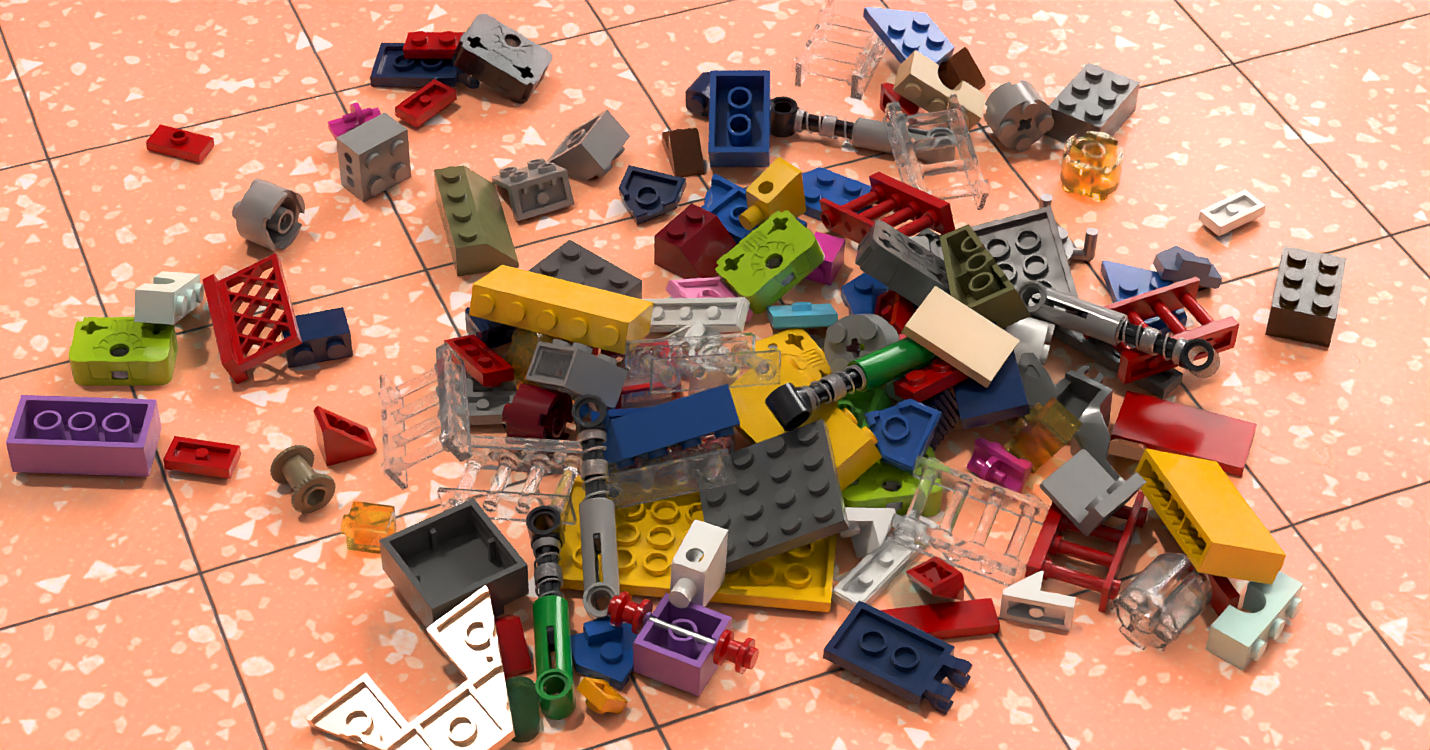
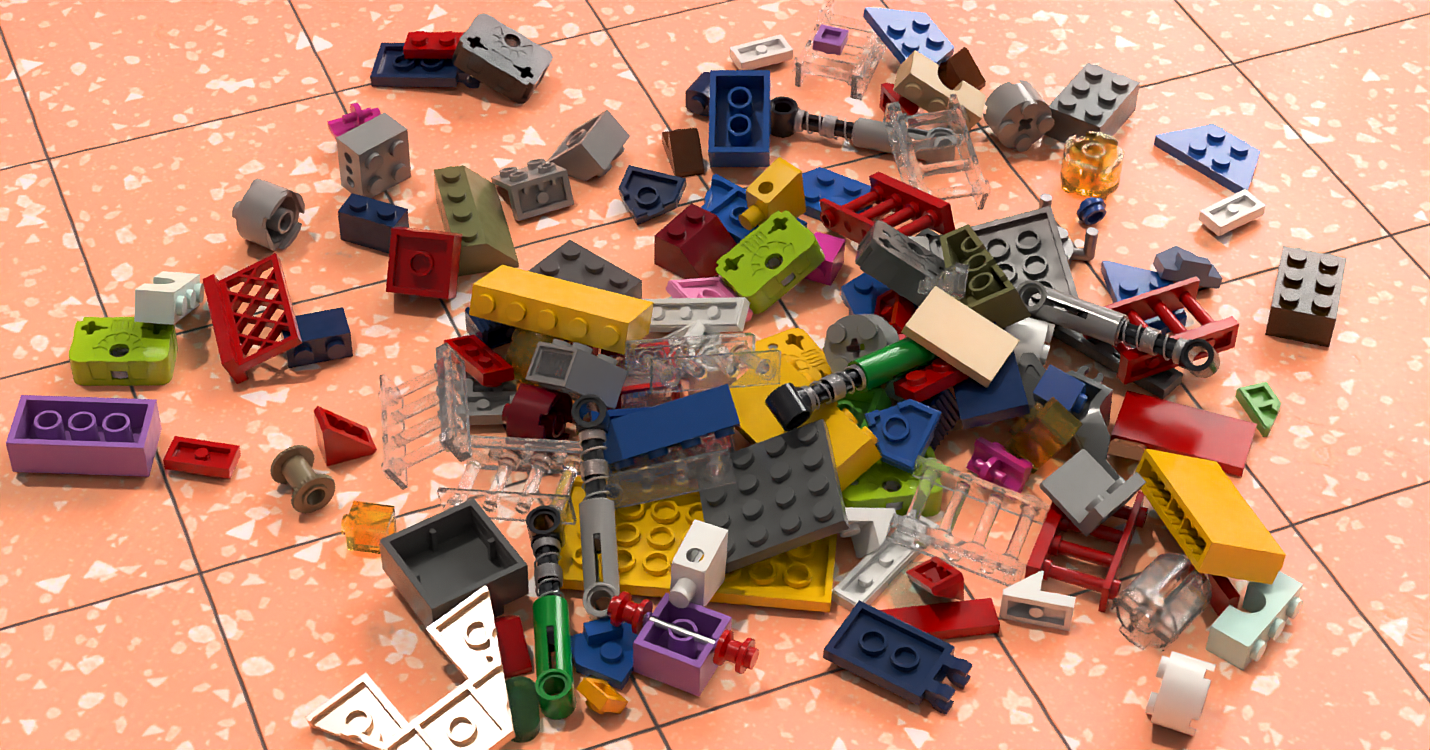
red plate [146,124,215,163] -> none
red plate [395,79,457,128] -> none
medium azure plate [767,302,838,329] -> none
none -> brick [338,193,409,254]
none -> red container [386,227,462,299]
none -> plate [729,34,793,70]
none -> medium lavender plate [813,24,849,55]
none -> clear plate [917,262,969,301]
none -> blue brick [1033,364,1088,420]
none -> blue plate [1076,197,1107,225]
none -> white brick [1145,651,1216,736]
none -> wing [1154,123,1260,194]
none -> bright green tile [1235,382,1282,437]

